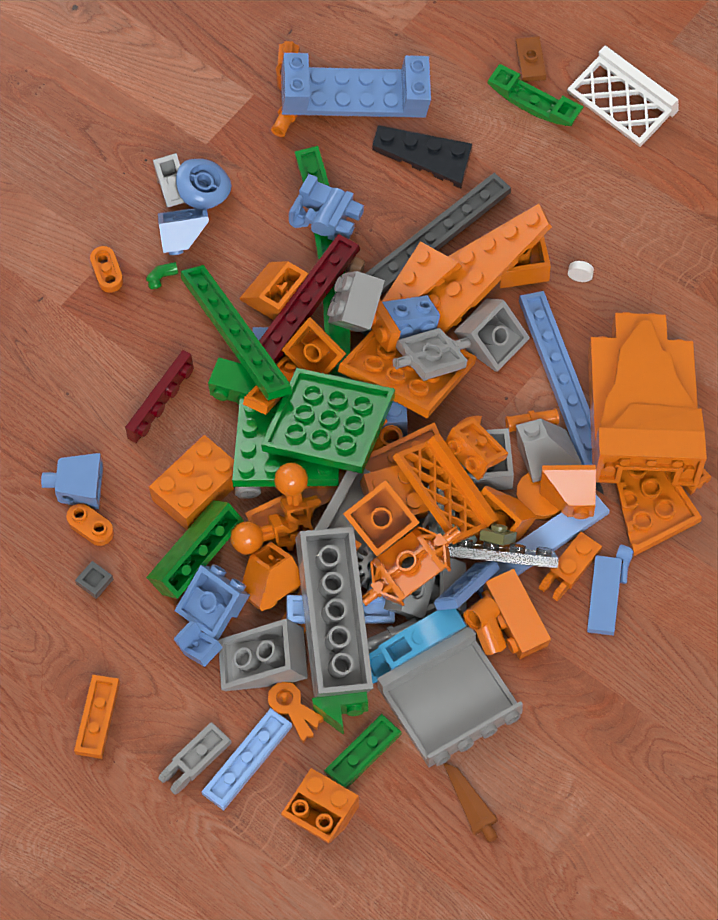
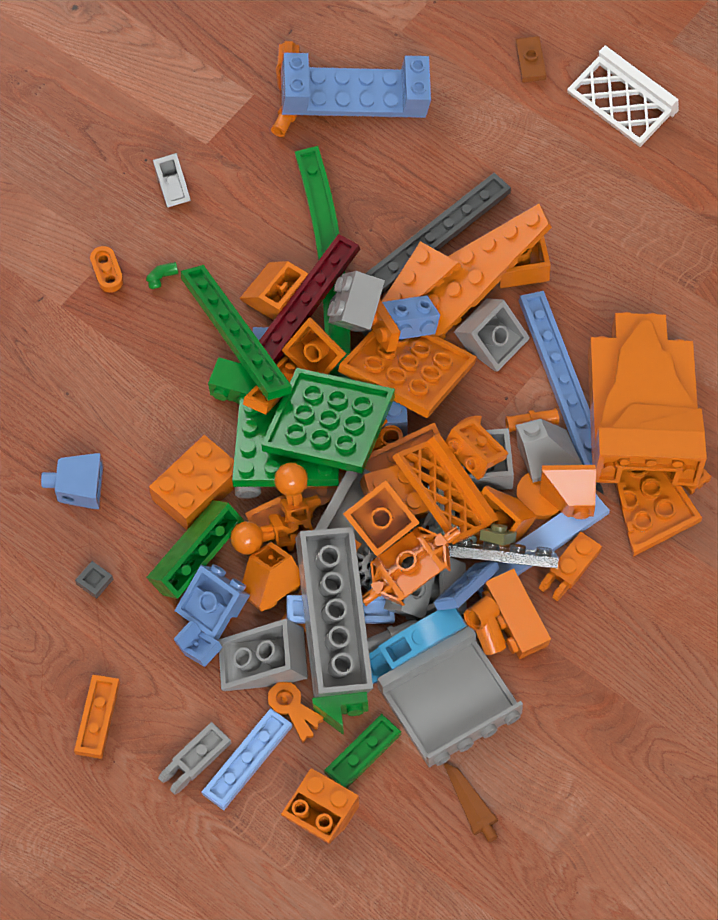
orange plate [66,504,114,546] -> none
dark red plate [125,350,194,443] -> none
slope [158,208,209,255] -> none
medium blue hat [176,159,231,209] -> none
medium blue hips [289,174,364,240] -> none
medium nougat tile [349,257,365,273] -> none
black wing [372,125,472,189] -> none
light grey plate [393,328,471,381] -> none
green slope [487,64,584,126] -> none
white tile [568,261,594,282] -> none
medium blue tile [587,555,622,636] -> none
medium blue hand [616,544,633,584] -> none

